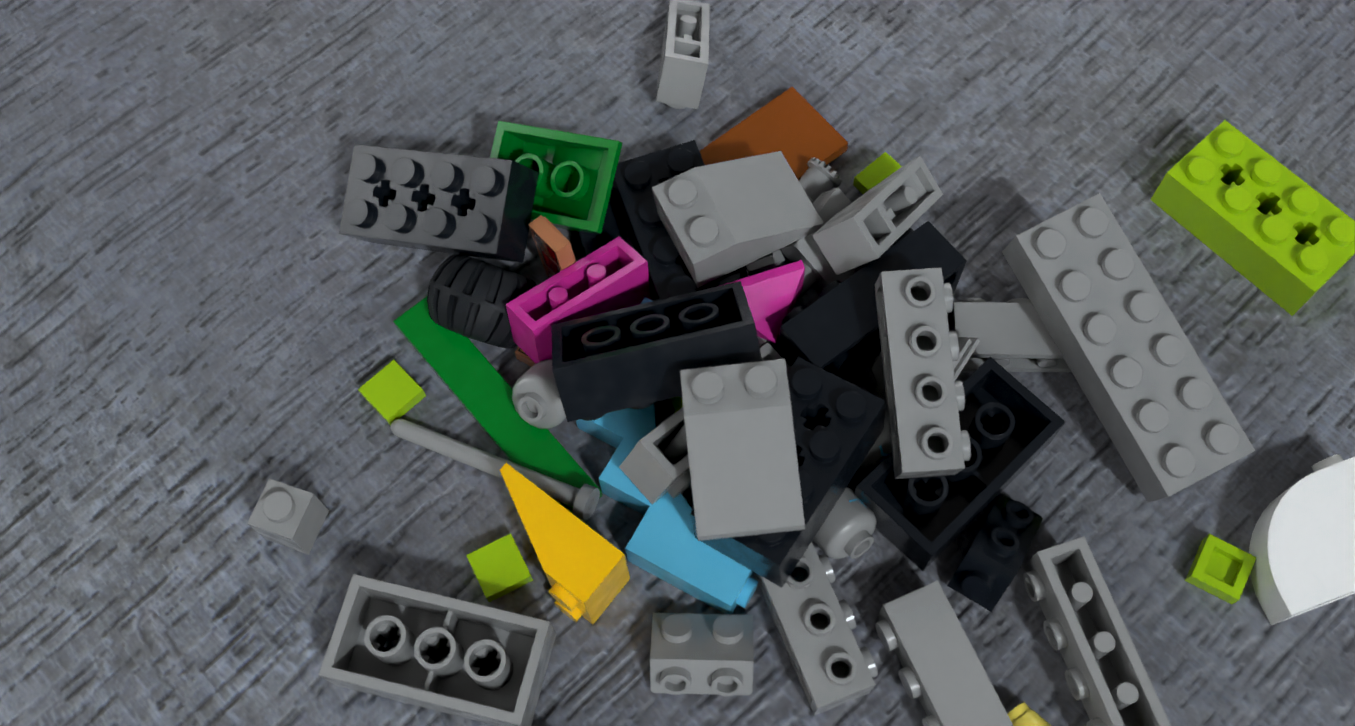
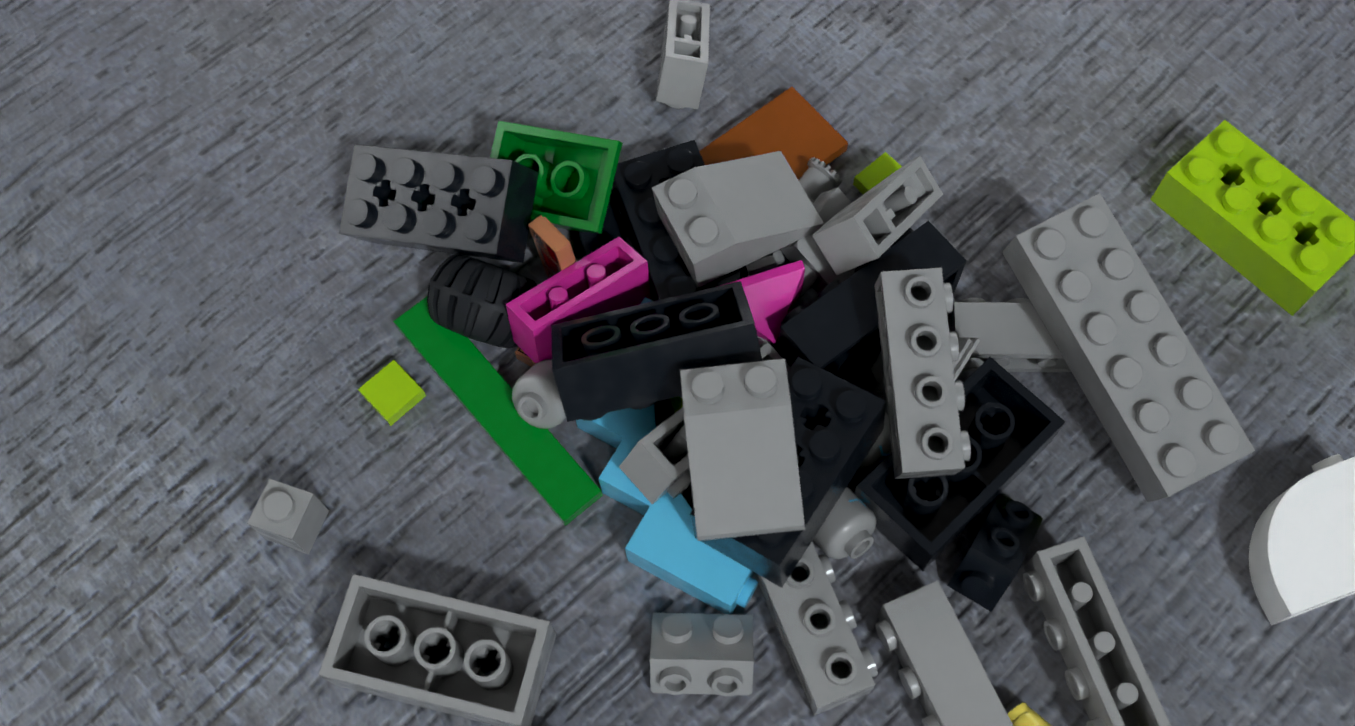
light grey bar [390,418,600,520] -> none
lime tile [466,533,534,603] -> none
yellow slope [500,462,630,625] -> none
lime tile [1185,534,1256,605] -> none

